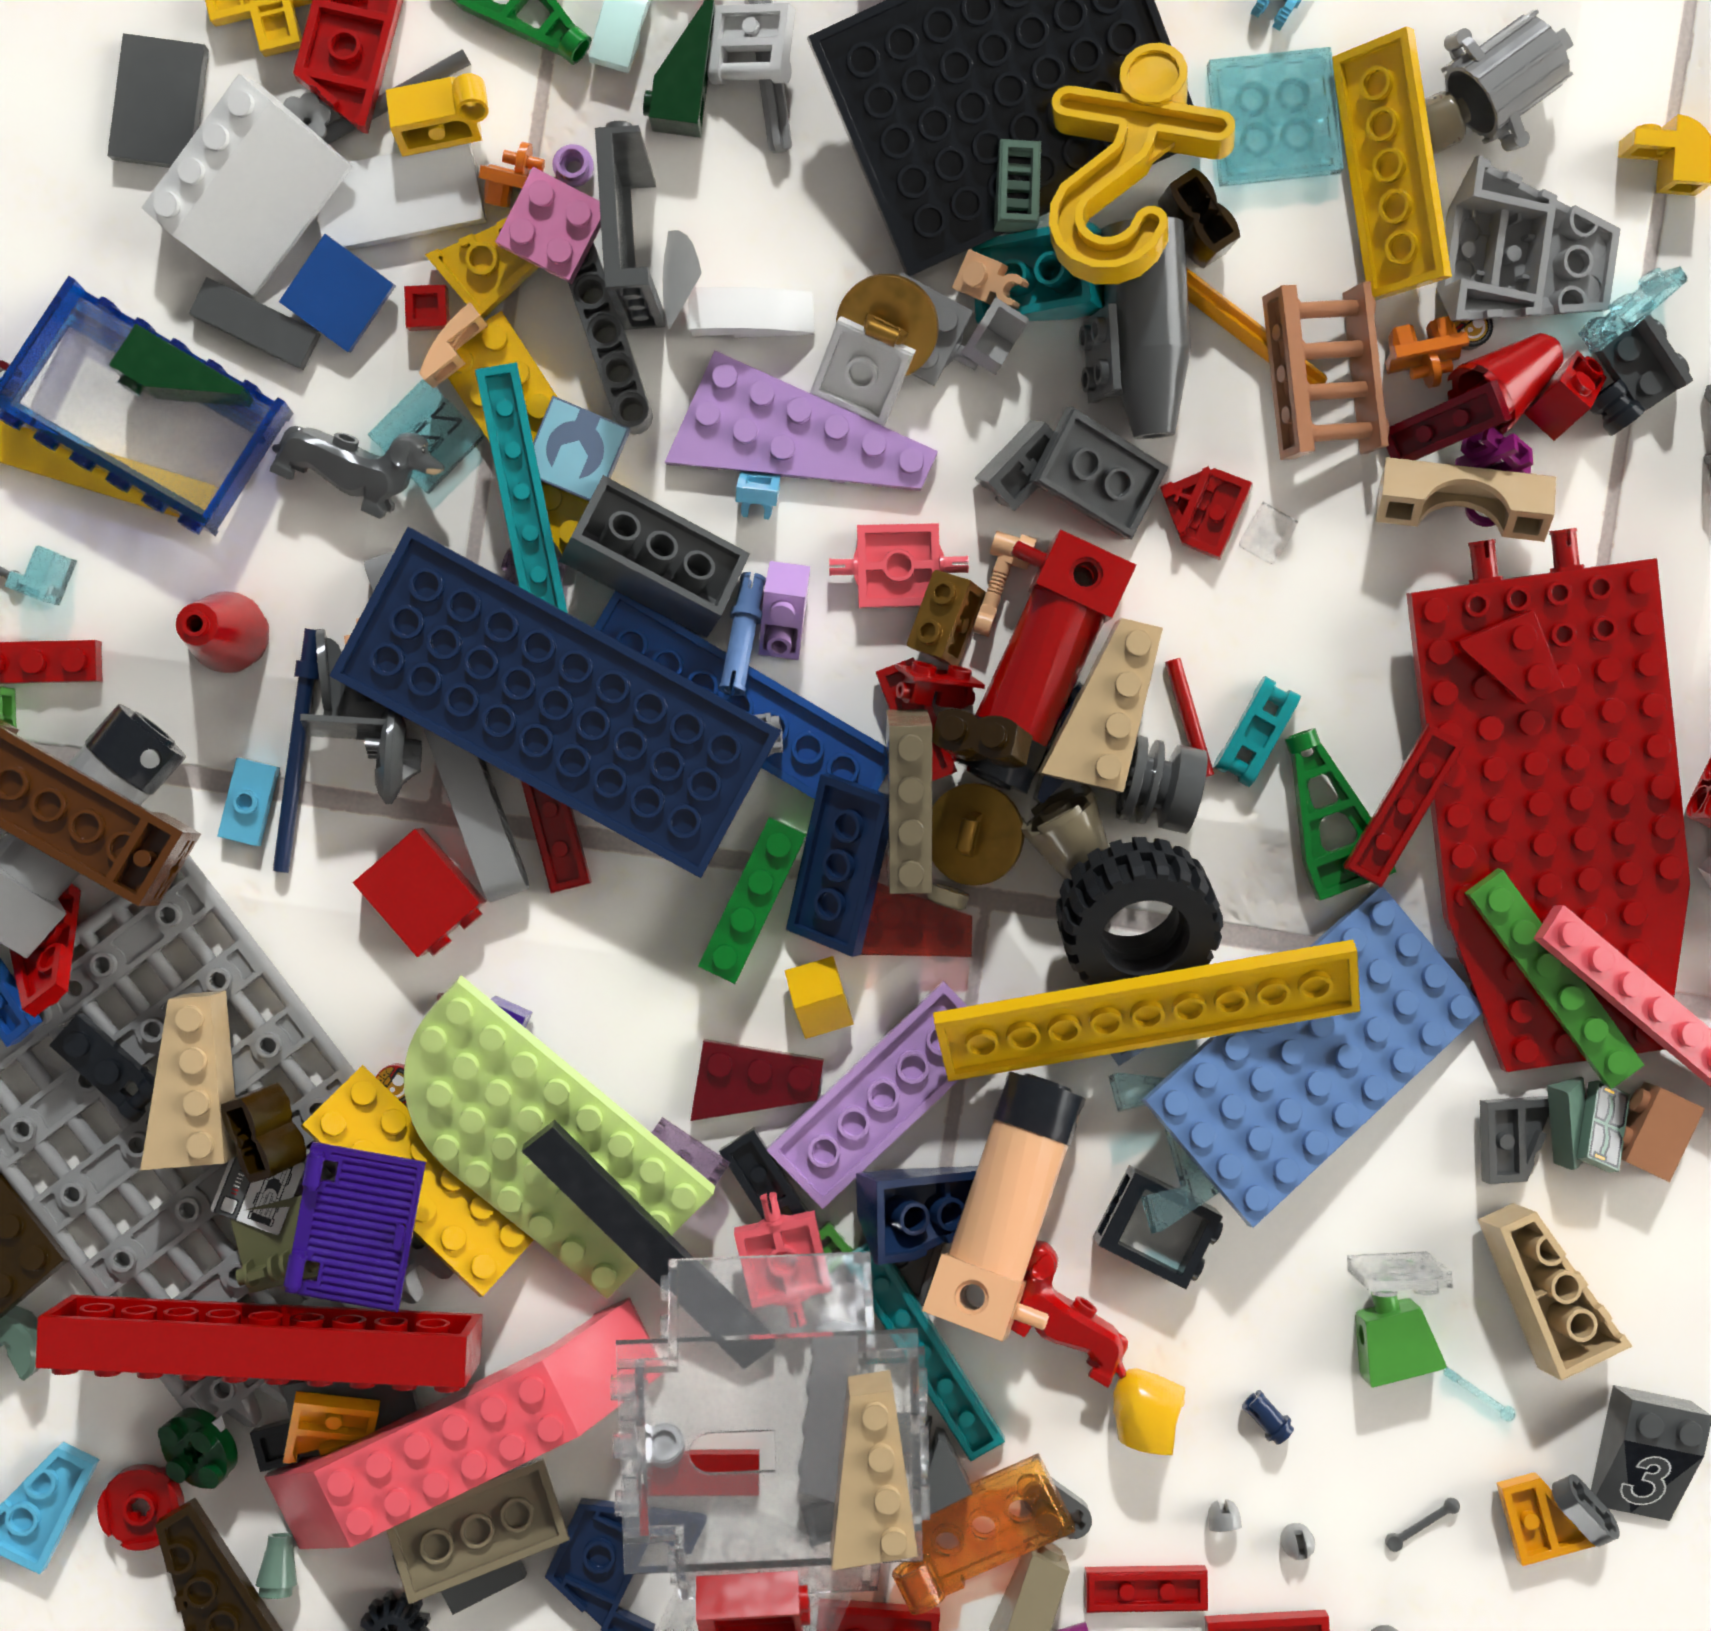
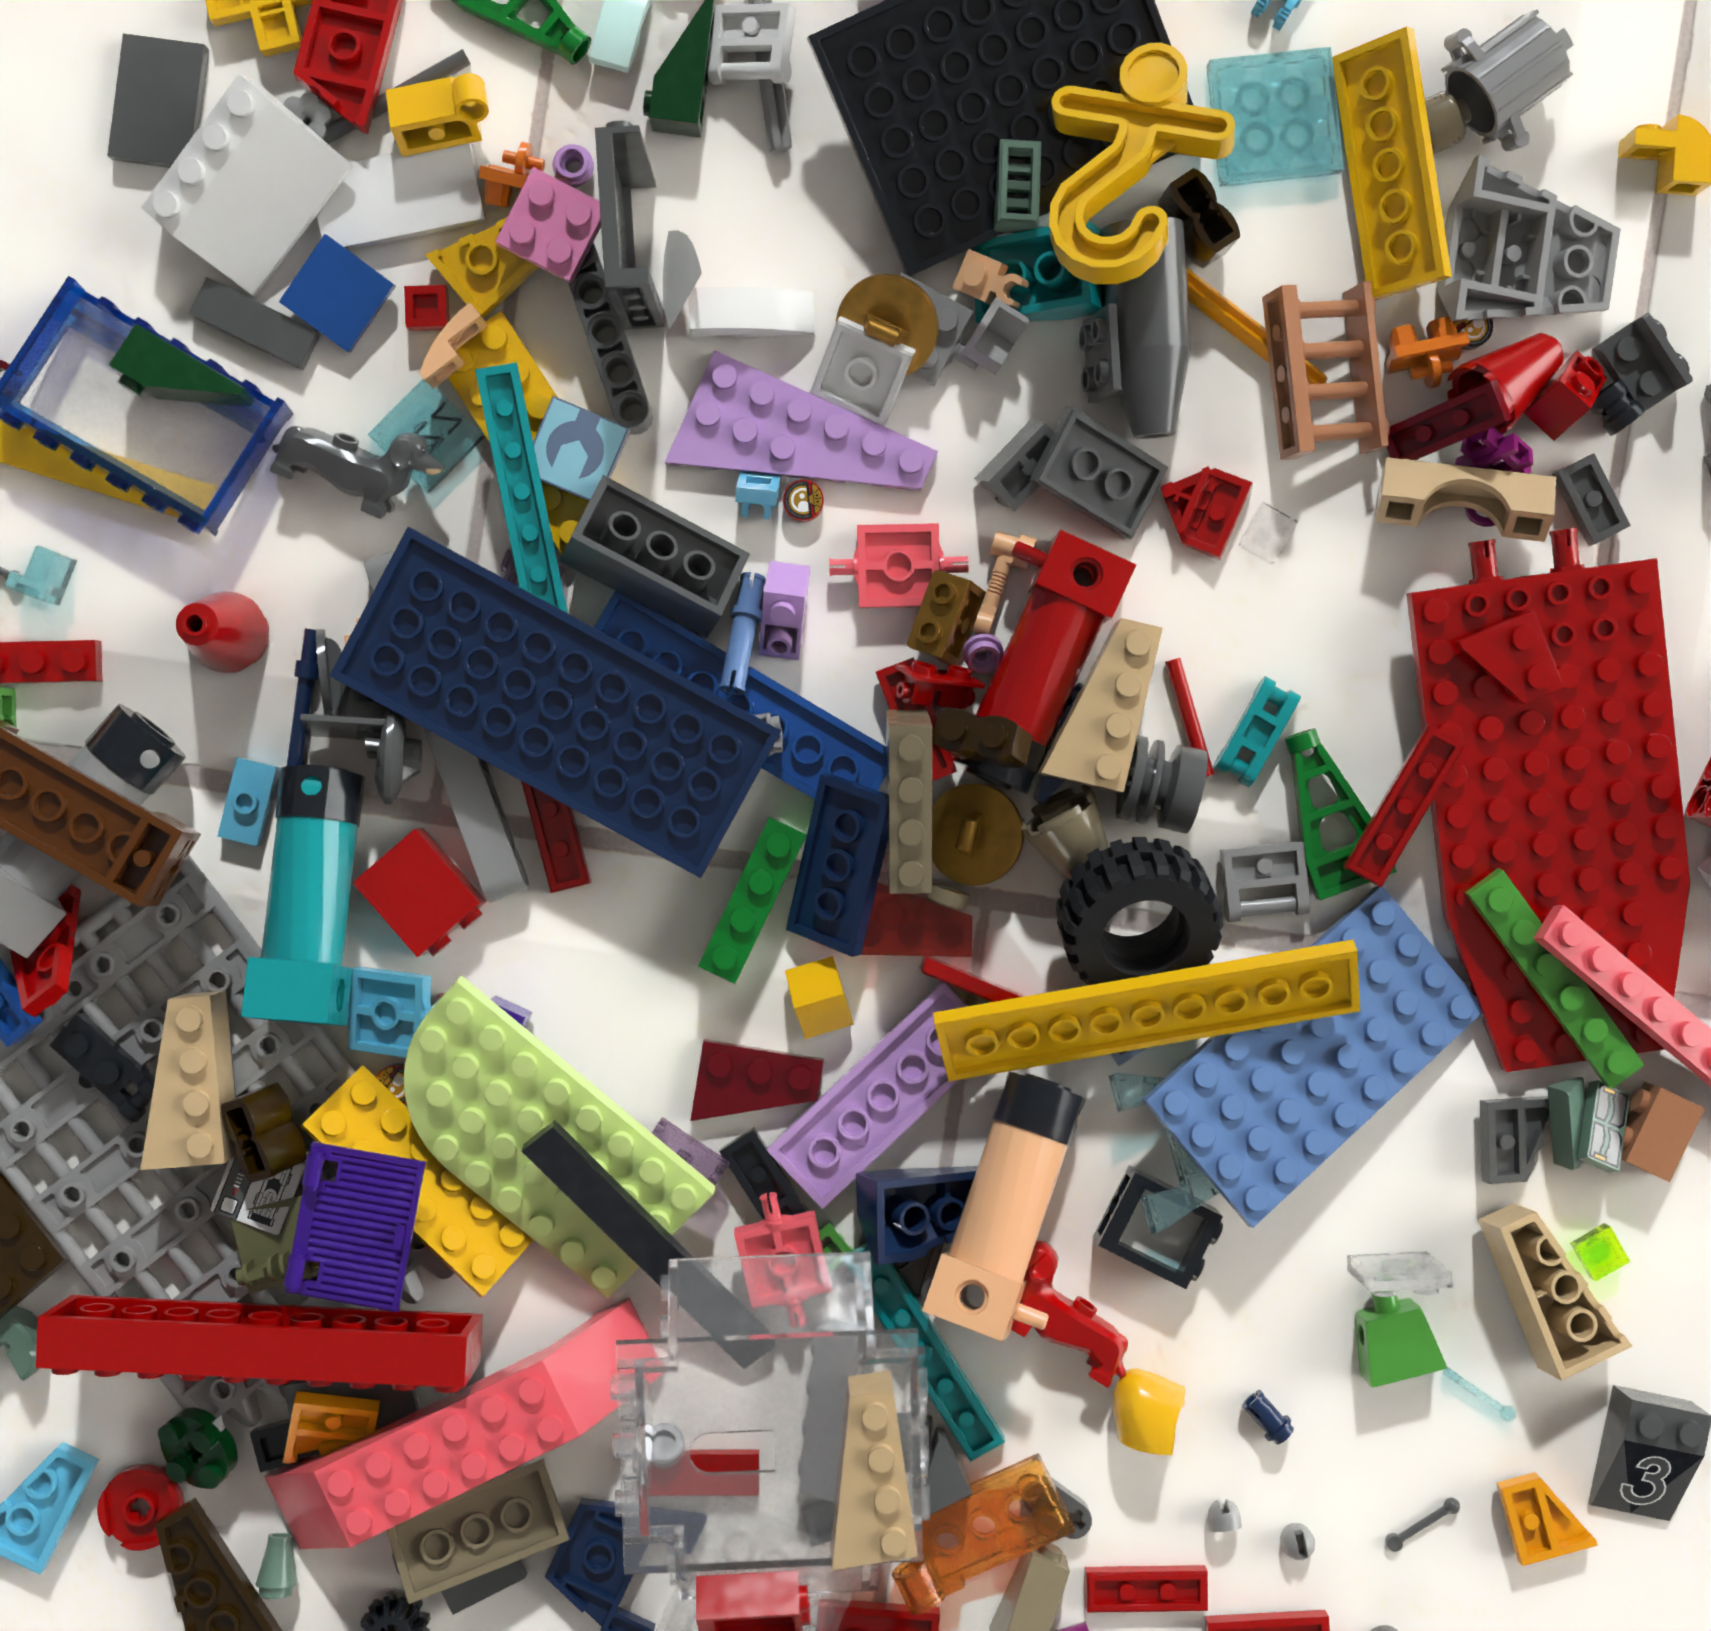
dark grey beam [1552,1474,1620,1547] -> none
clear light blue hinge [1578,266,1688,353] -> none
none -> teal piece [241,765,365,1026]
none -> medium azure plate [347,966,432,1058]
none -> tile [783,480,824,522]
none -> red tile [919,954,1025,1002]
none -> lavender plate [962,634,1004,673]
none -> light grey plate [1220,841,1310,922]
none -> dark grey plate [1552,453,1631,546]
none -> clear neon green plate [1570,1223,1631,1282]

